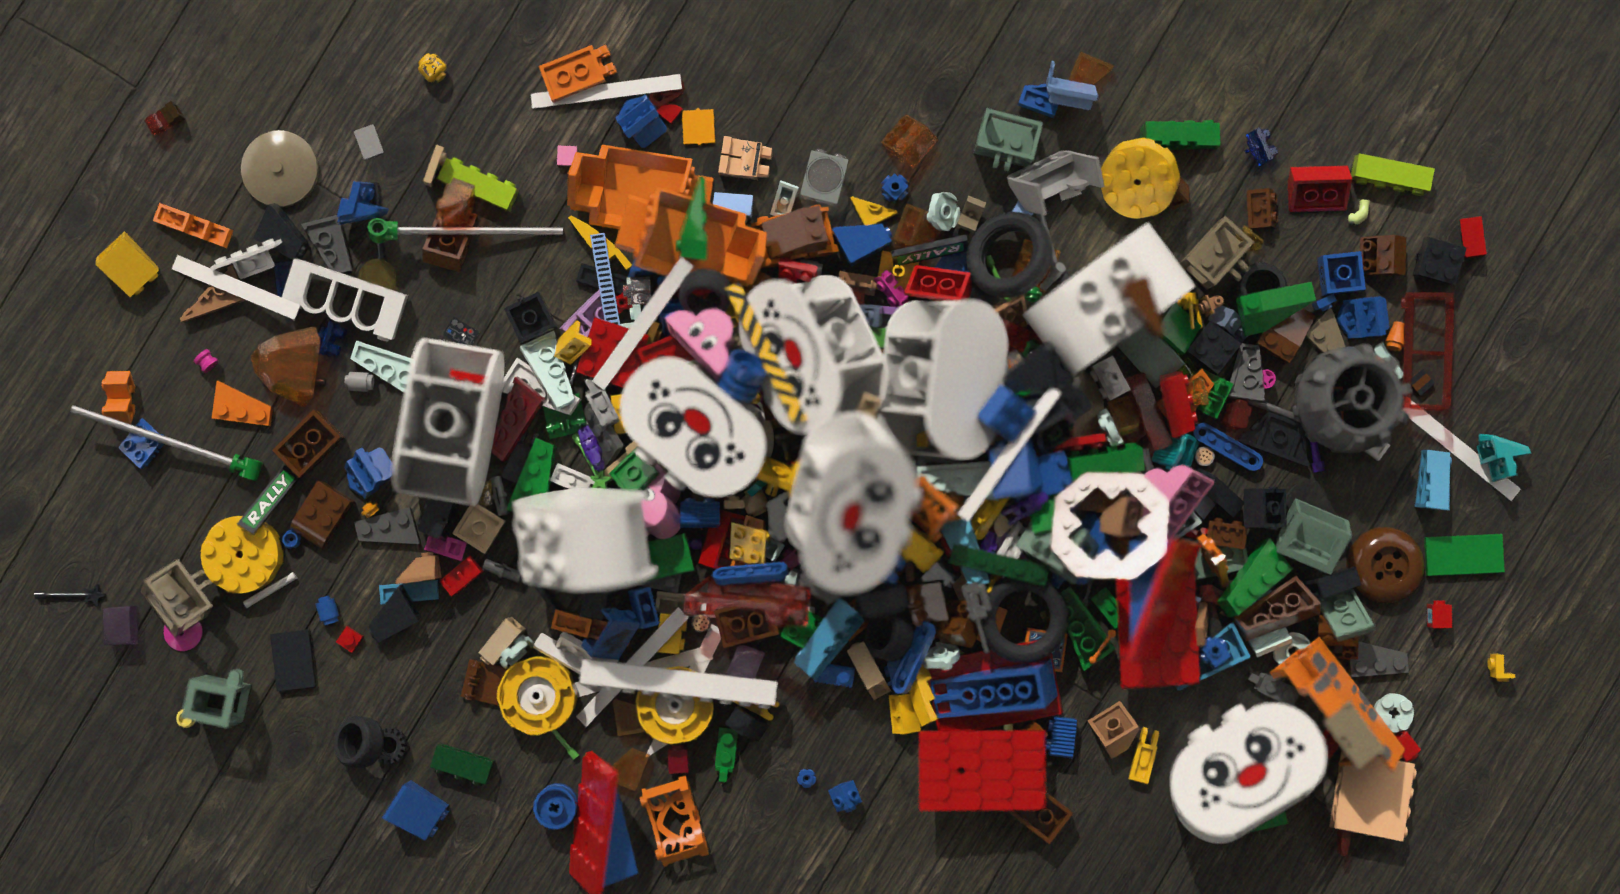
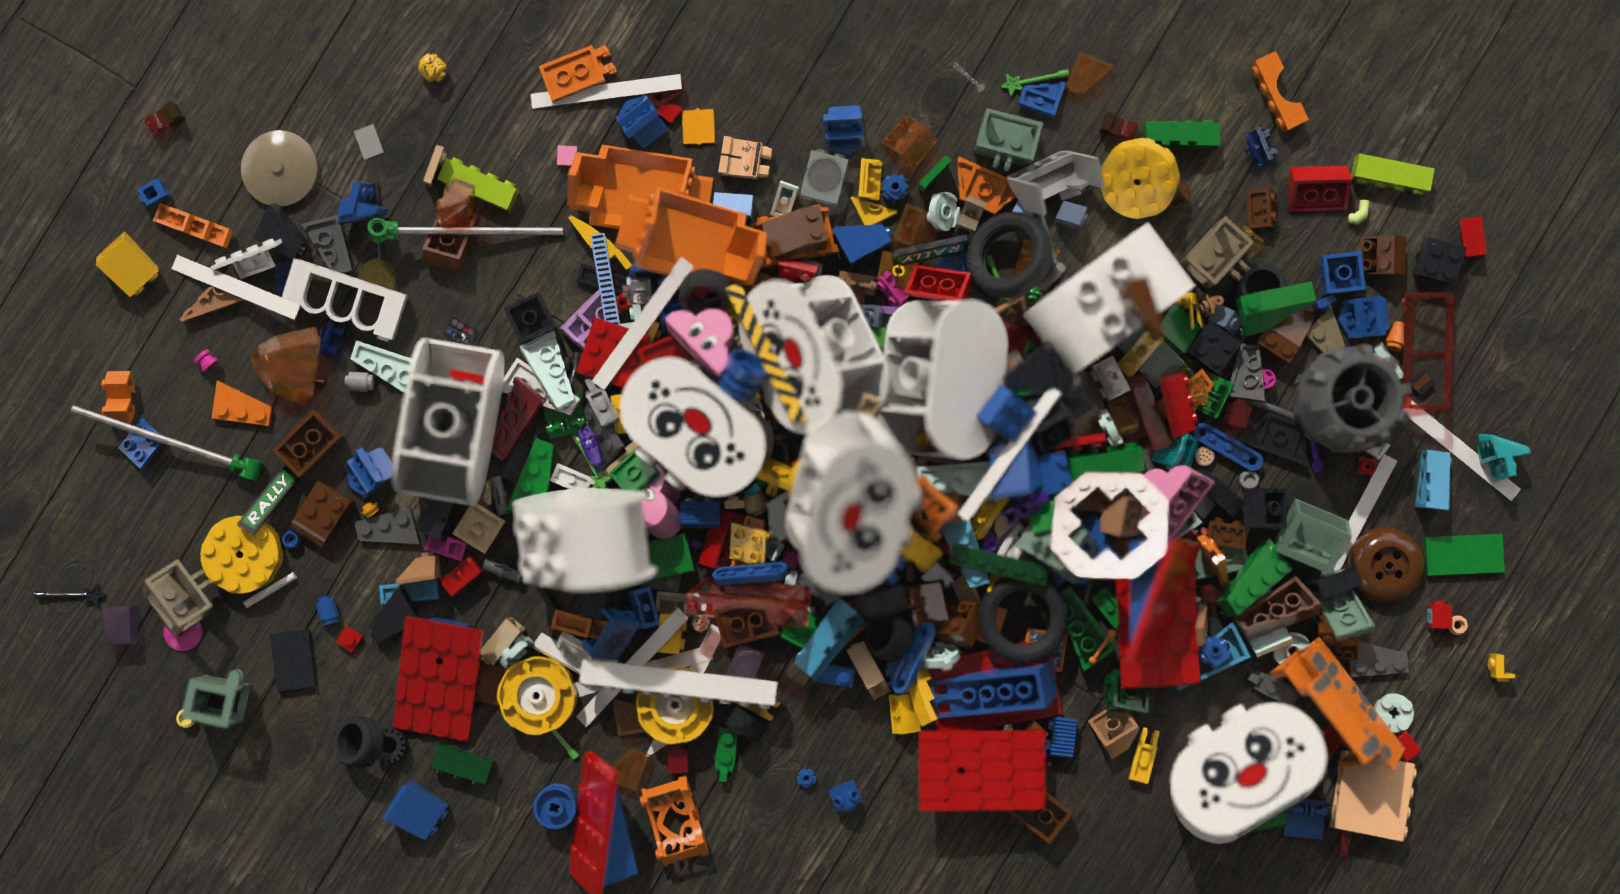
yellow panel [554,321,592,365] -> none
green wedge [675,176,707,260] -> none
dark grey piece [961,582,991,653] -> none
medium blue piece [1046,61,1098,110] -> none
dark tan door [1324,700,1386,769] -> none
none -> blue brick [137,178,172,208]
none -> red piece [393,616,484,742]
none -> blue piece [823,105,865,157]
none -> yellow hinge [858,158,882,201]
none -> green tile [918,156,951,194]
none -> clear hinge [953,63,985,92]
none -> orange wing [957,157,1016,215]
none -> bright green piece [1001,69,1069,96]
none -> sand blue slope [1054,201,1088,230]
none -> leg [1099,112,1139,141]
none -> dark green plate [1103,669,1150,715]
none -> yellow plate [1117,330,1164,378]
none -> light grey tile [1239,470,1259,489]
none -> orange arch [1251,51,1309,133]
none -> blue hinge [1284,799,1328,840]
none -> white sticker [1321,454,1397,575]
none -> red plate [1357,456,1378,477]
none -> light nougat plate [1448,616,1468,635]

